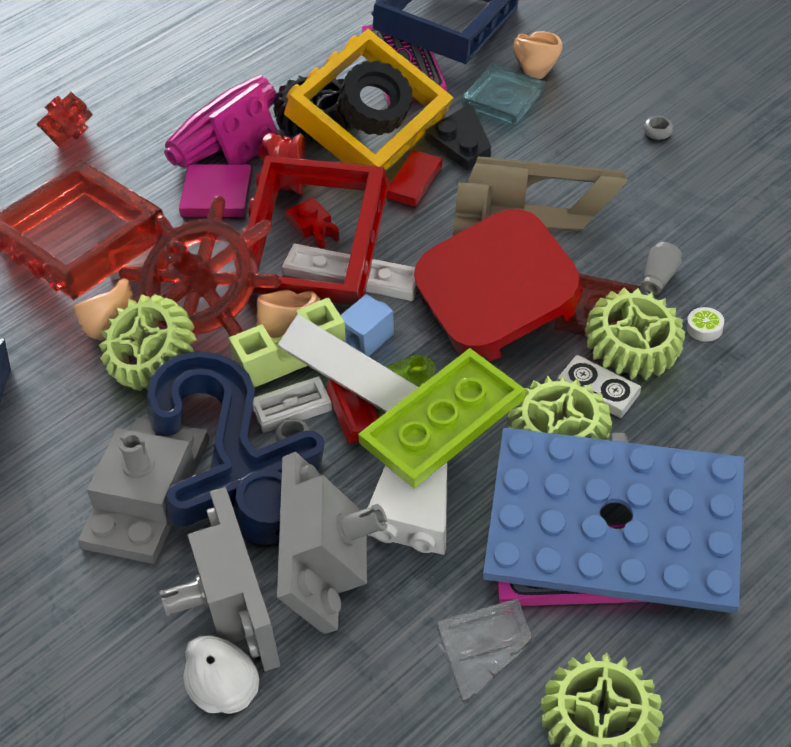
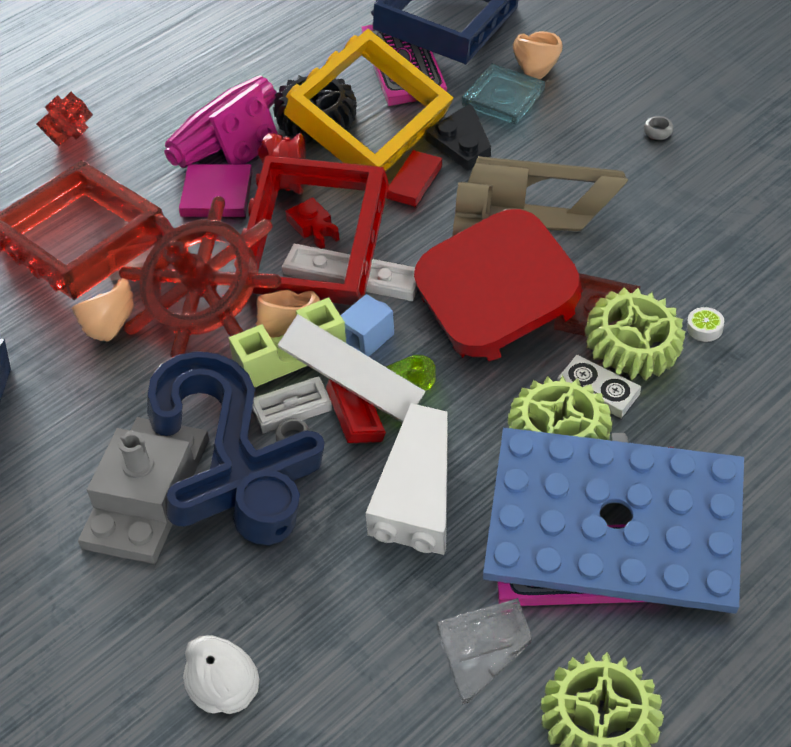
yellowish green gear [98,294,197,392] -> none
light grey brick [159,487,281,672] -> none
light grey brick [277,452,387,634] -> none
black tyre [338,61,413,135] -> none
lime plate [358,348,526,489] -> none
light grey cone [641,242,682,295] -> none

